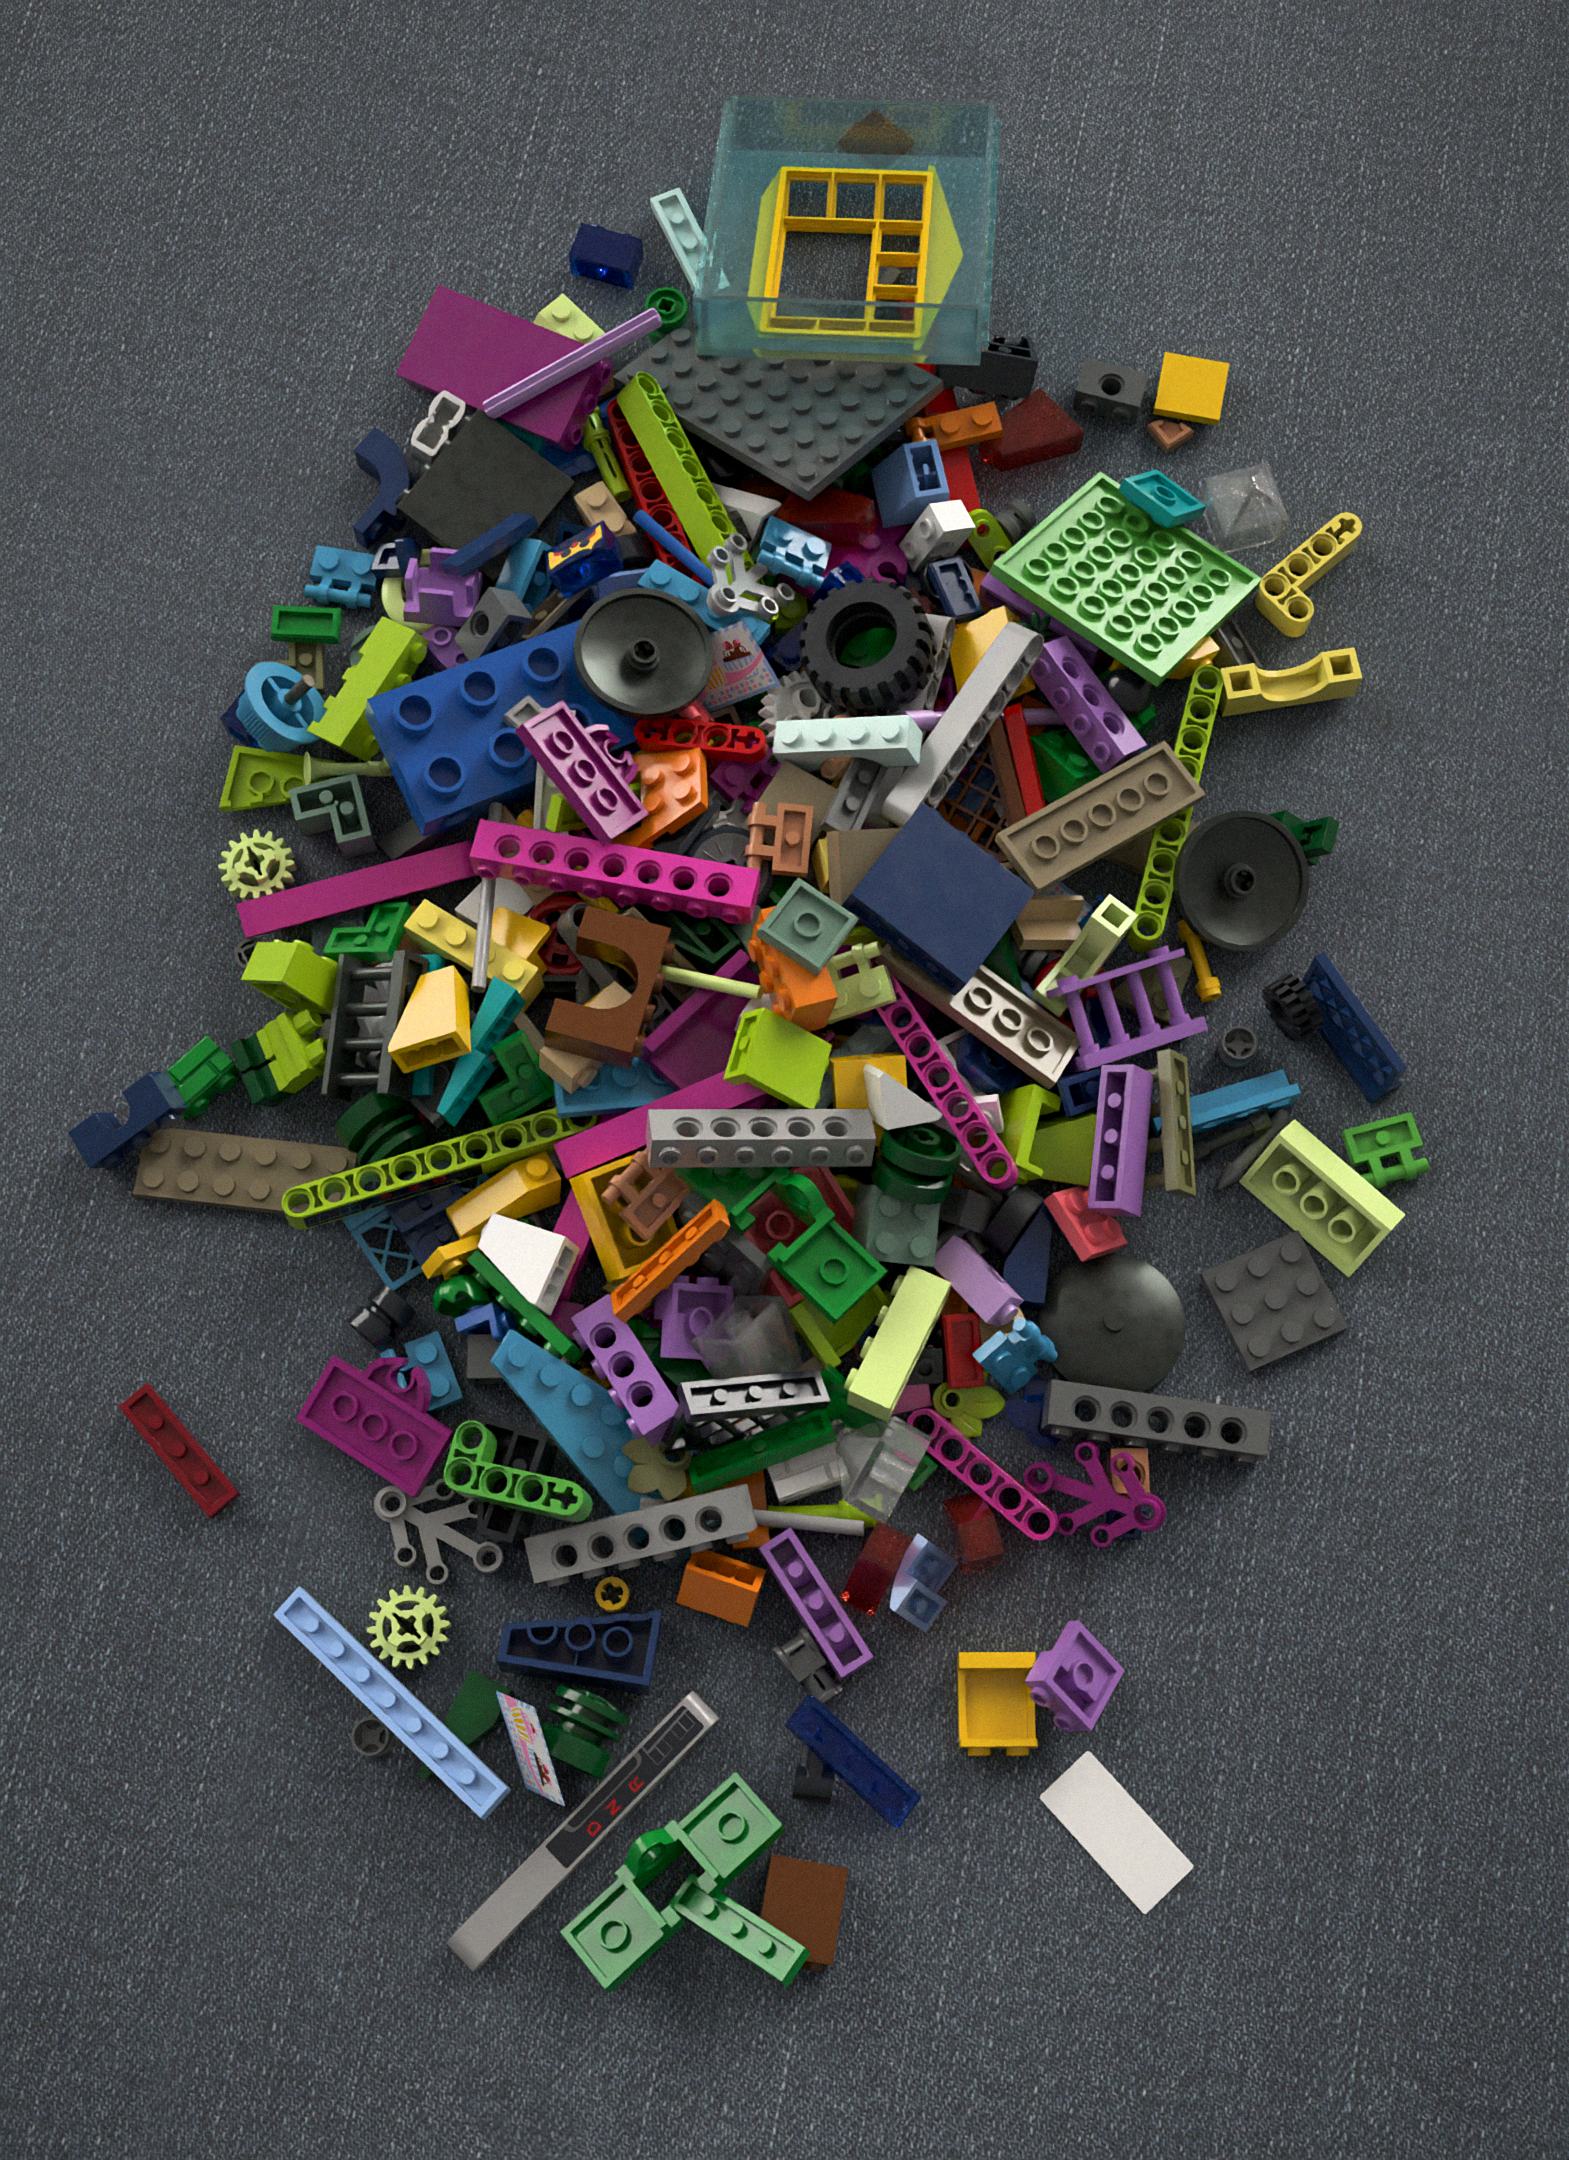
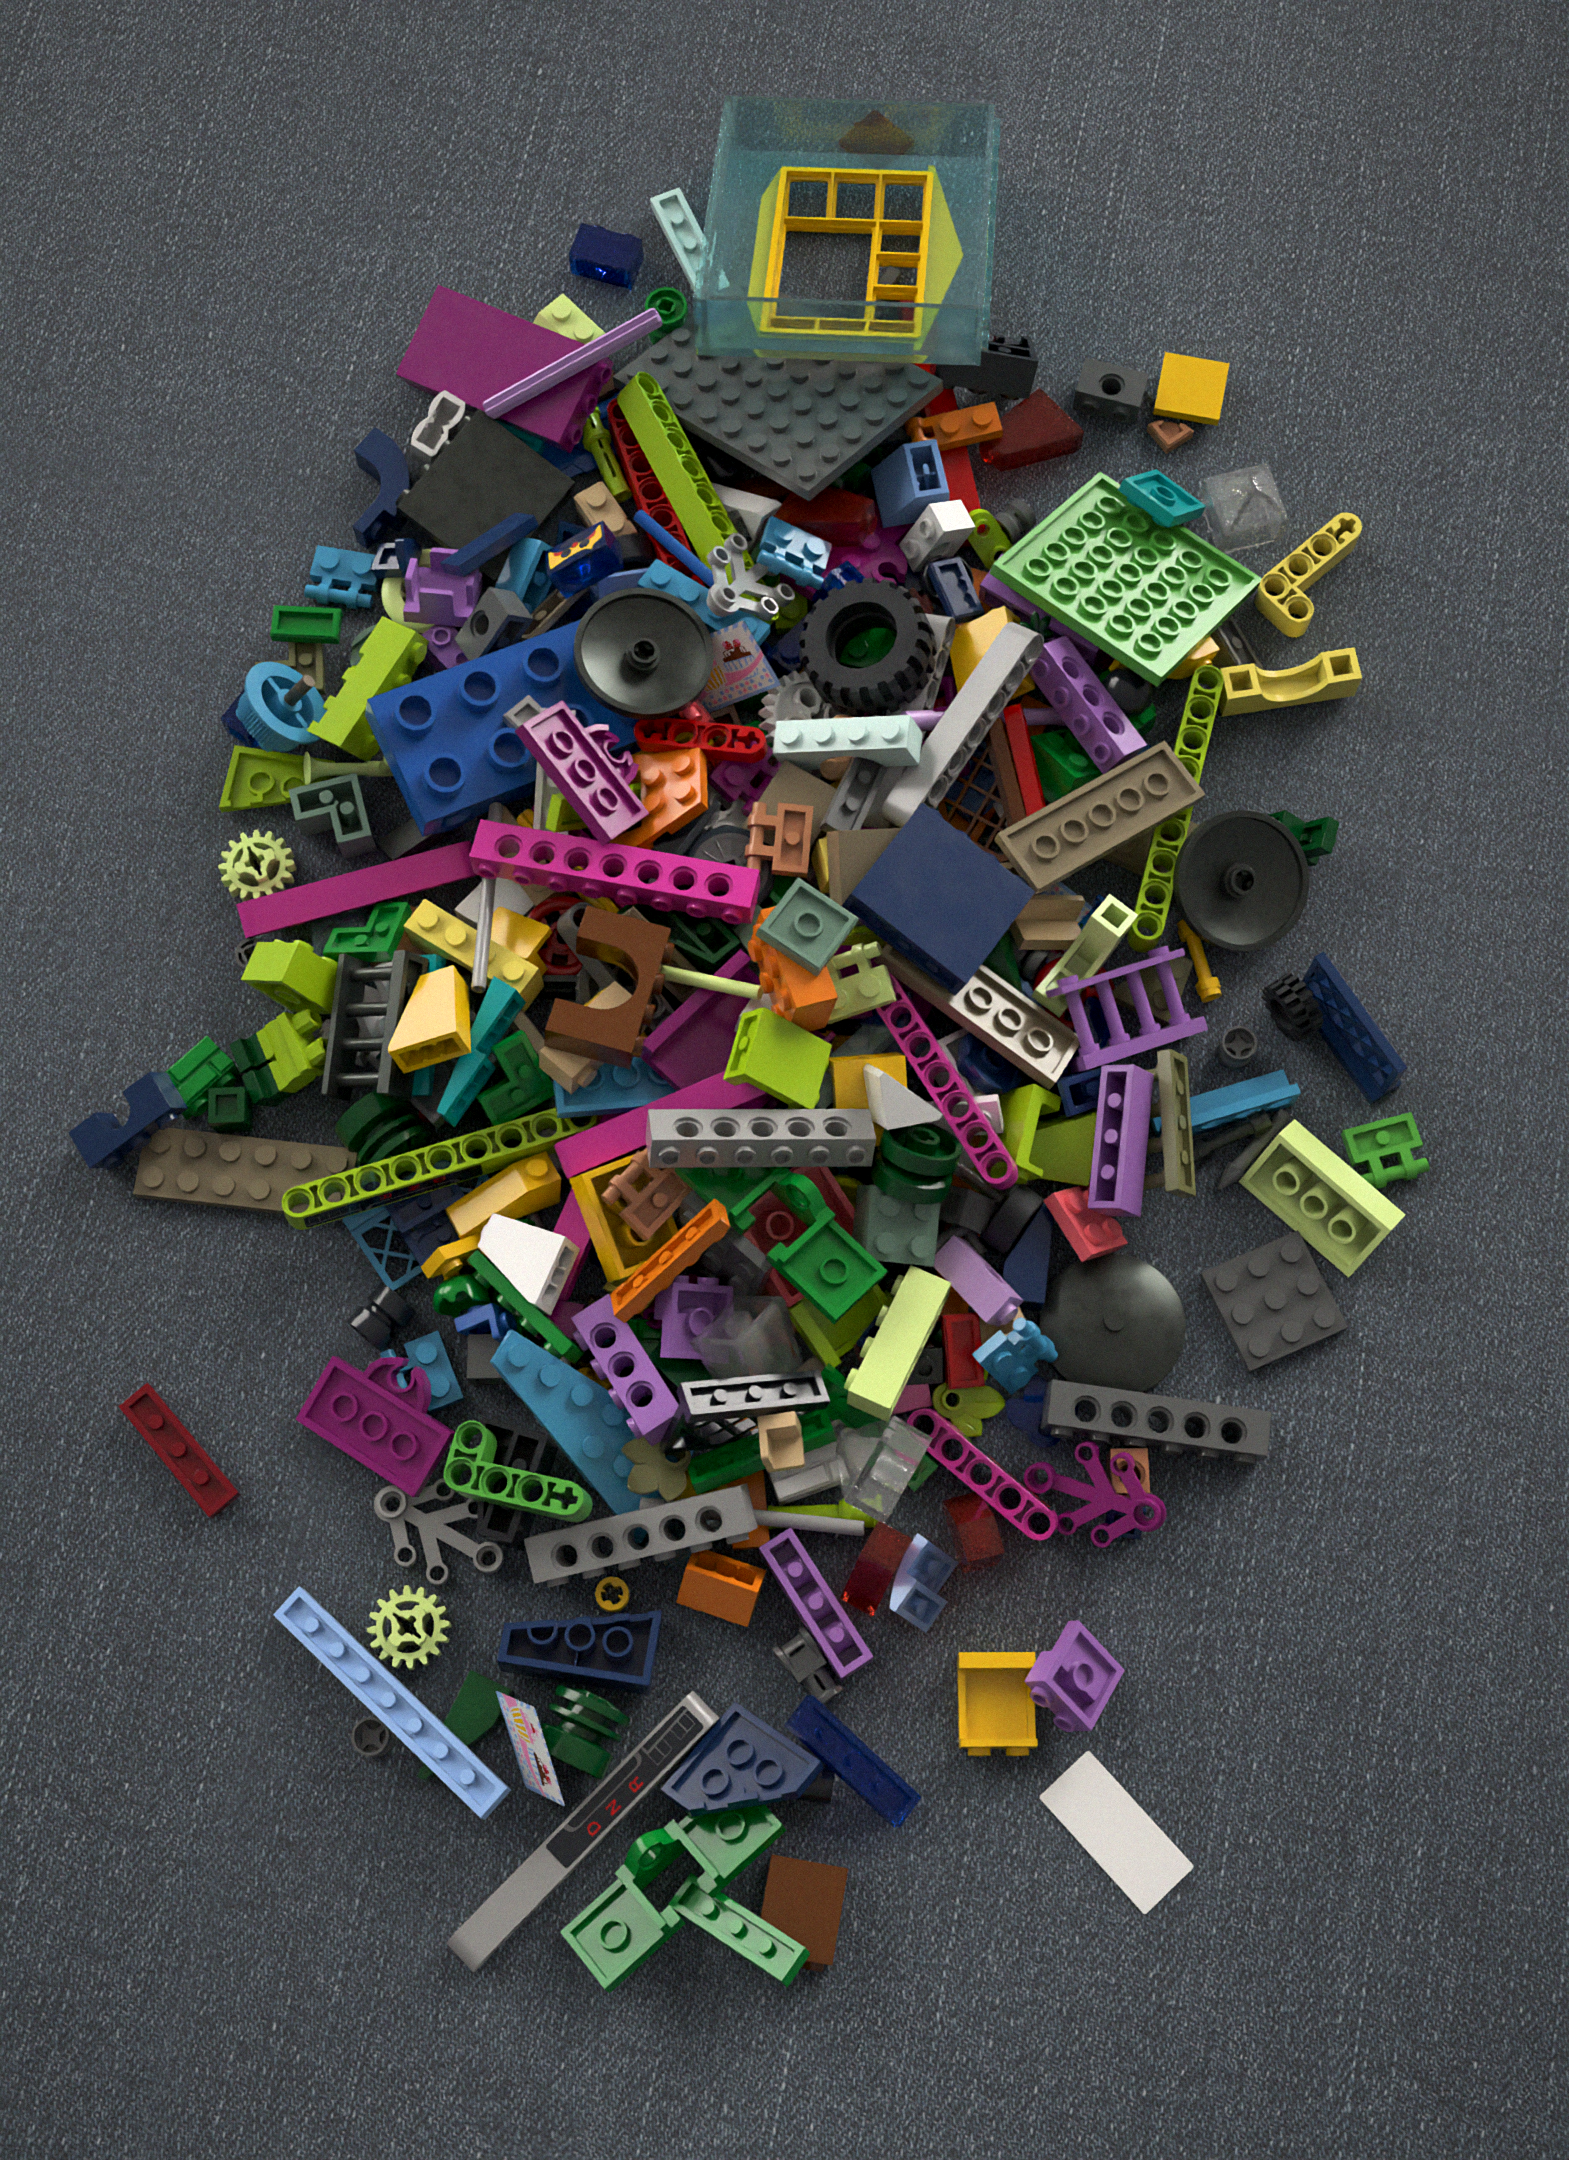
none -> dark green panel [208,1087,253,1133]
none -> dark blue plate [660,1701,823,1817]
none -> tan panel [757,1411,805,1473]

